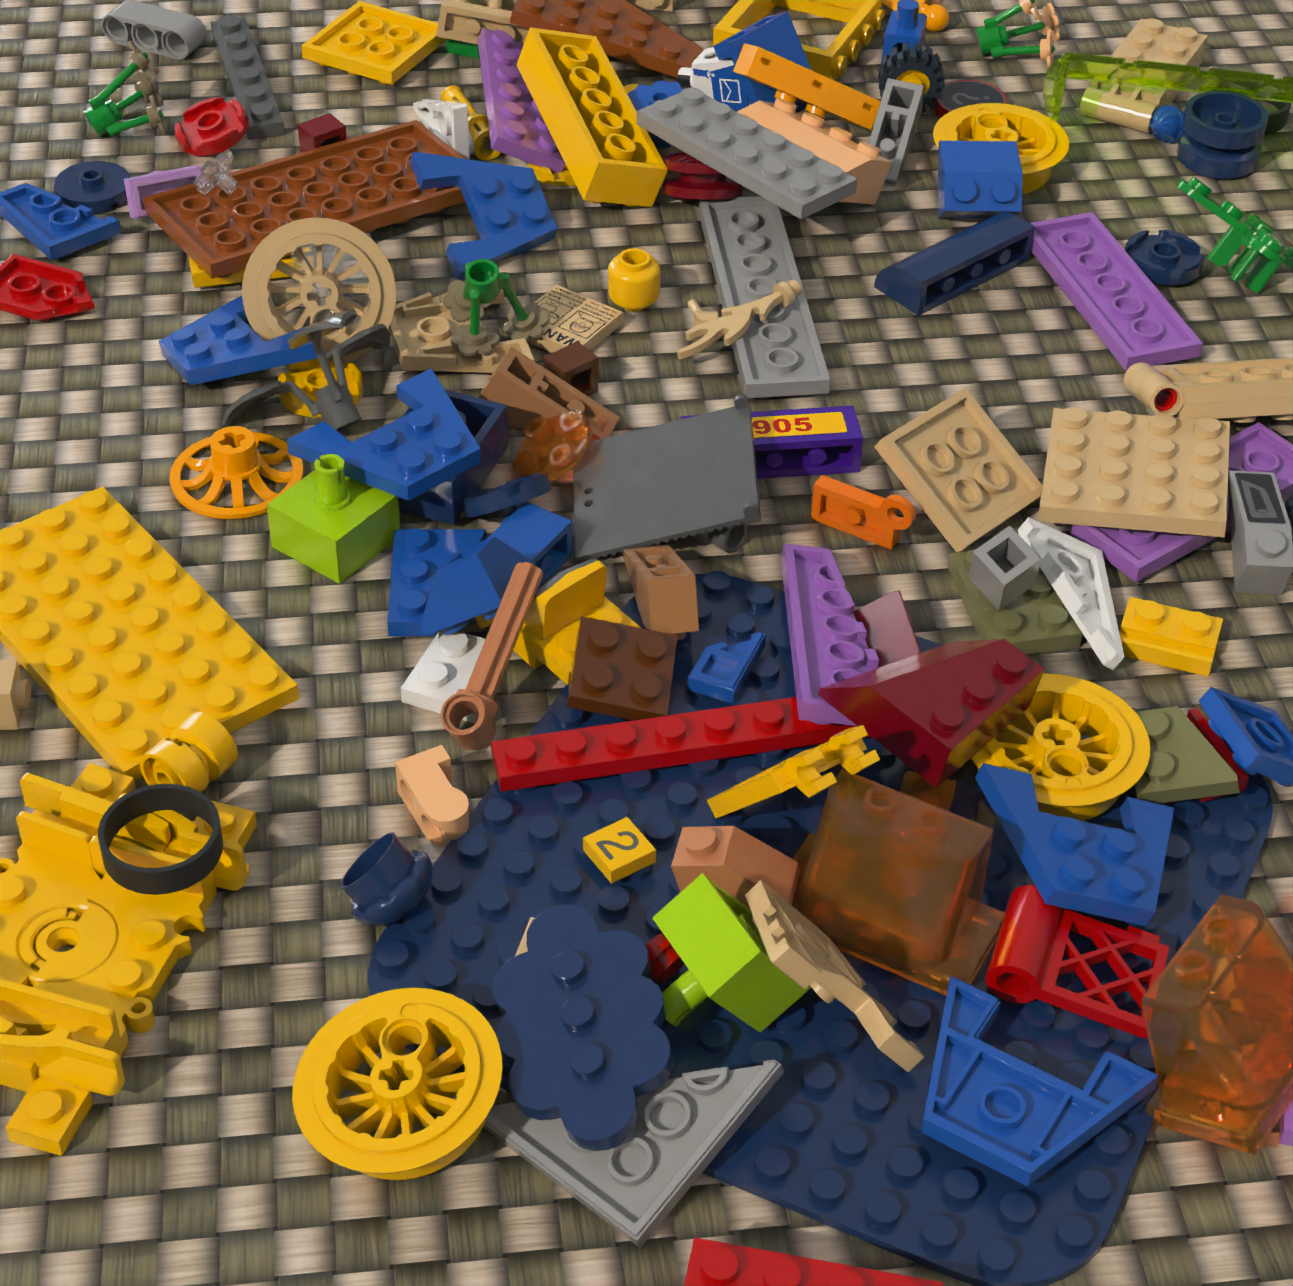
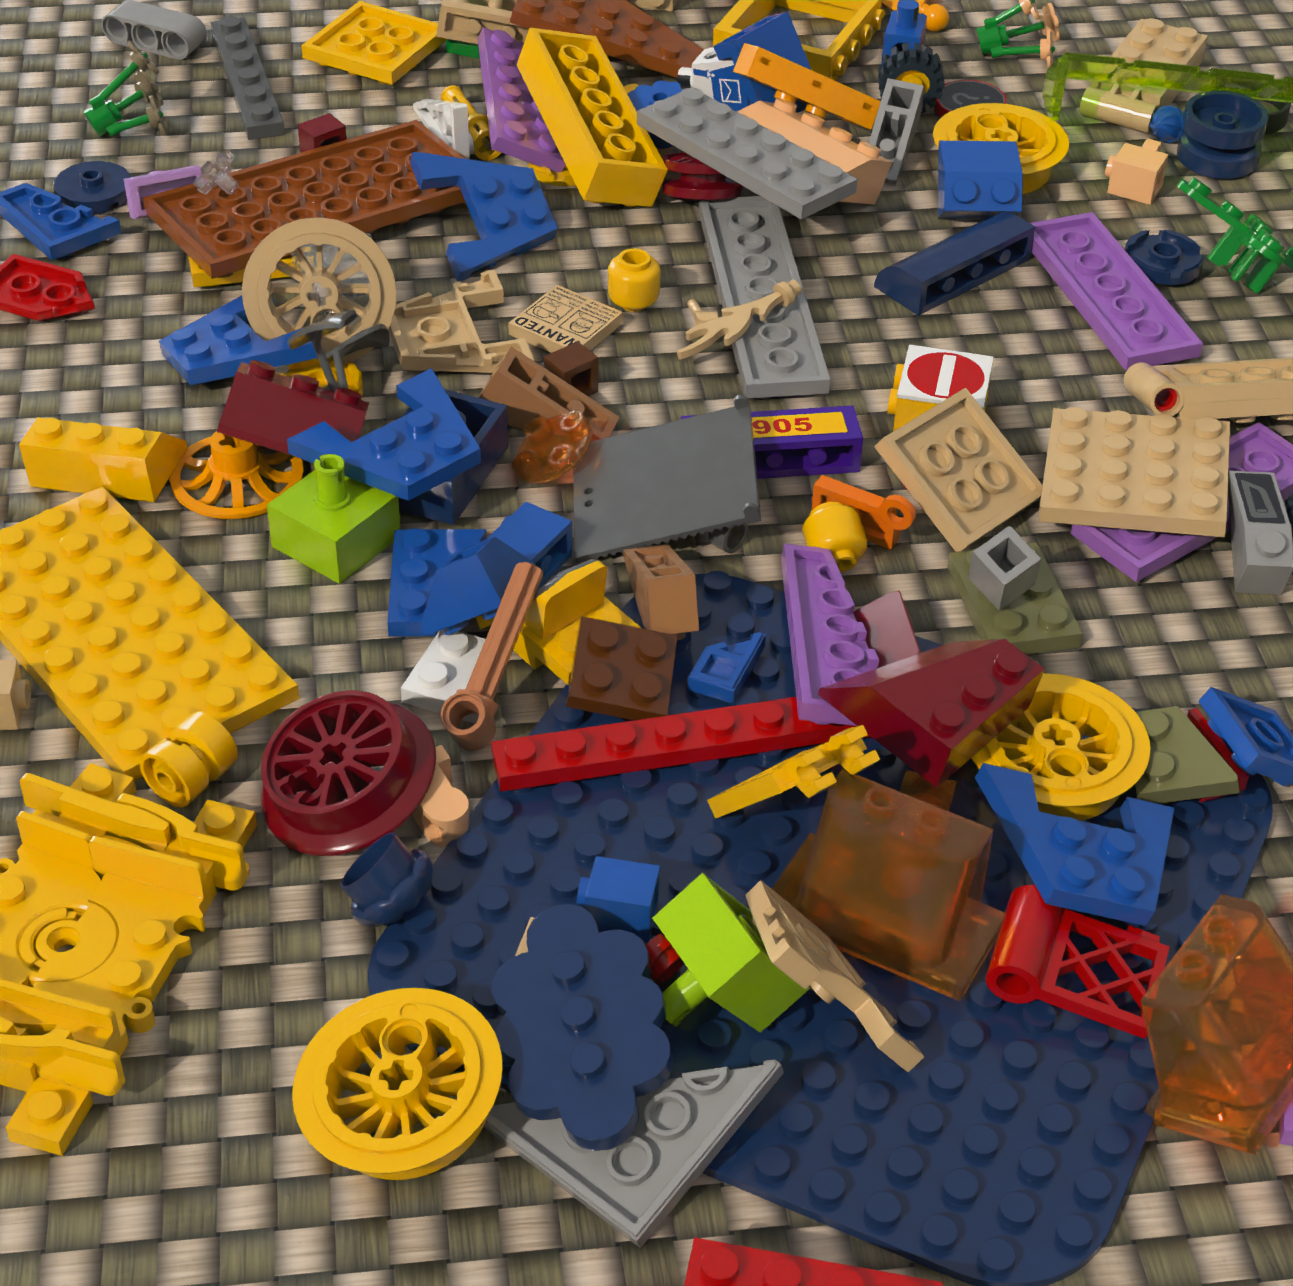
black tyre [98,784,223,895] -> none
red tile [174,97,249,156] -> none
plant [443,259,550,357] -> none
dark blue plate [462,473,552,518] -> none
yellow tile [583,817,656,884] -> none
nougat slope [671,826,800,909] -> none
blue wing [921,976,1159,1187] -> none
white wing [1018,517,1124,670] -> none
yellow plate [1119,597,1223,677] -> none
none -> yellow slope [19,417,188,502]
none -> dark red slope [217,360,369,455]
none -> dark red piece [261,690,436,856]
none -> blue brick [577,856,660,942]
none -> yellow head [802,502,867,572]
none -> piece [887,344,993,431]
none -> light nougat brick [1105,138,1168,205]

